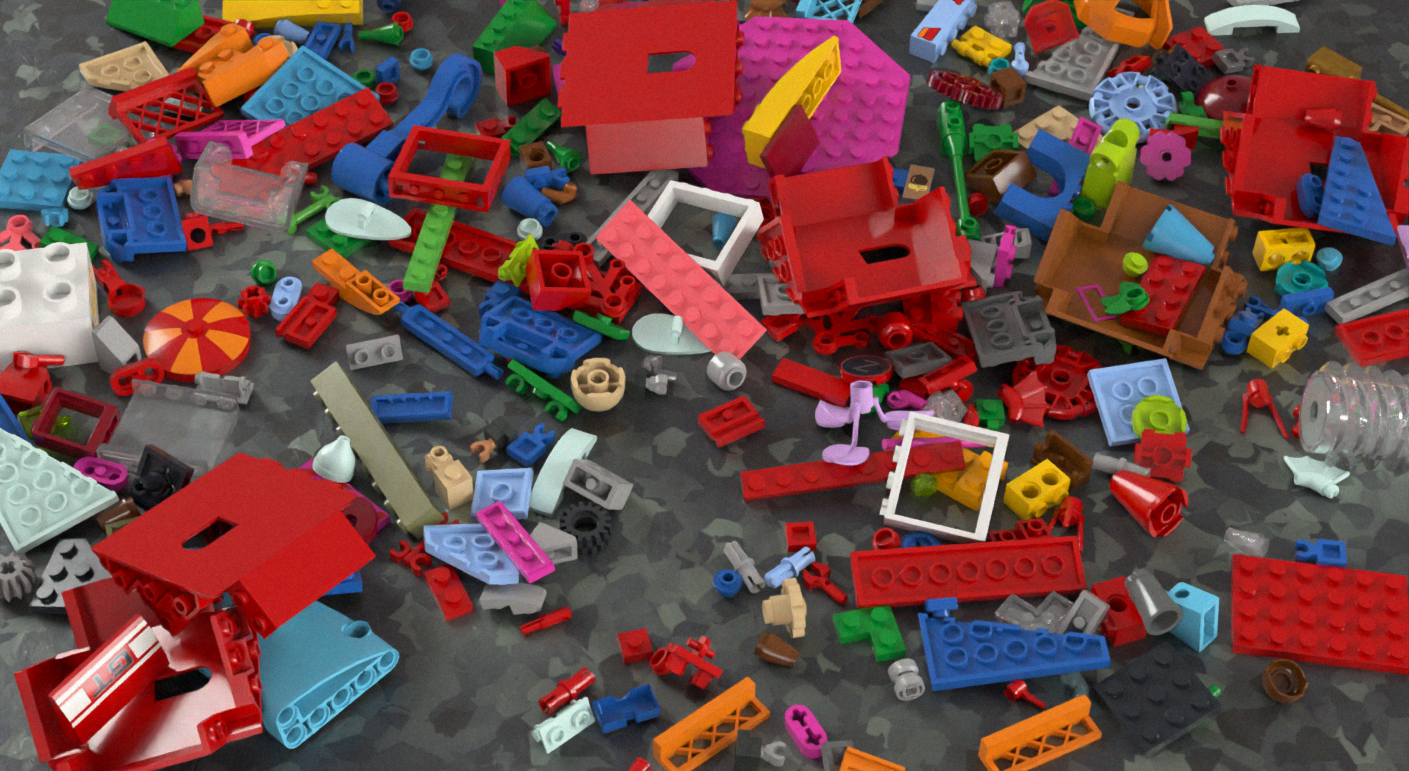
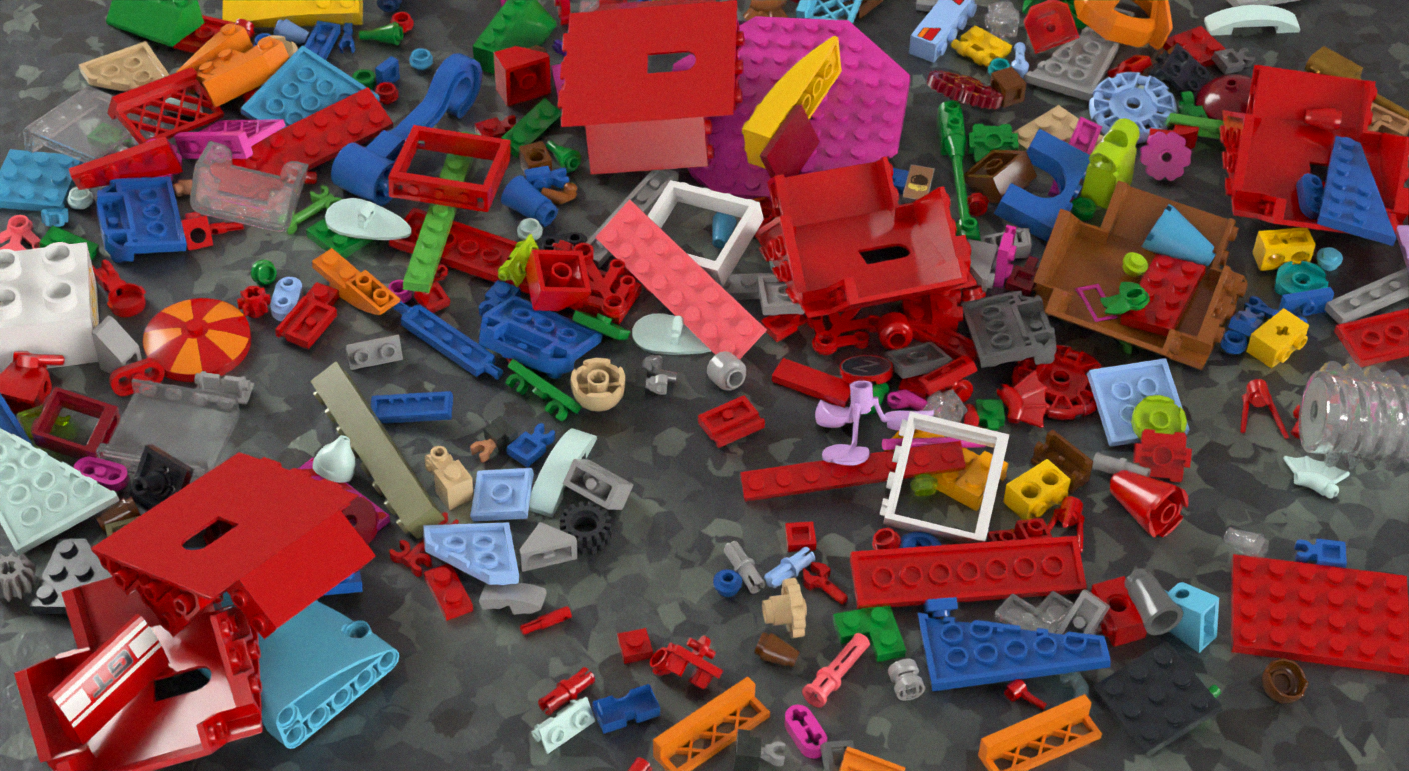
dark pink tile [475,501,555,584] -> none
none -> coral pin [802,633,870,708]
none -> dark red plate [1005,256,1039,297]

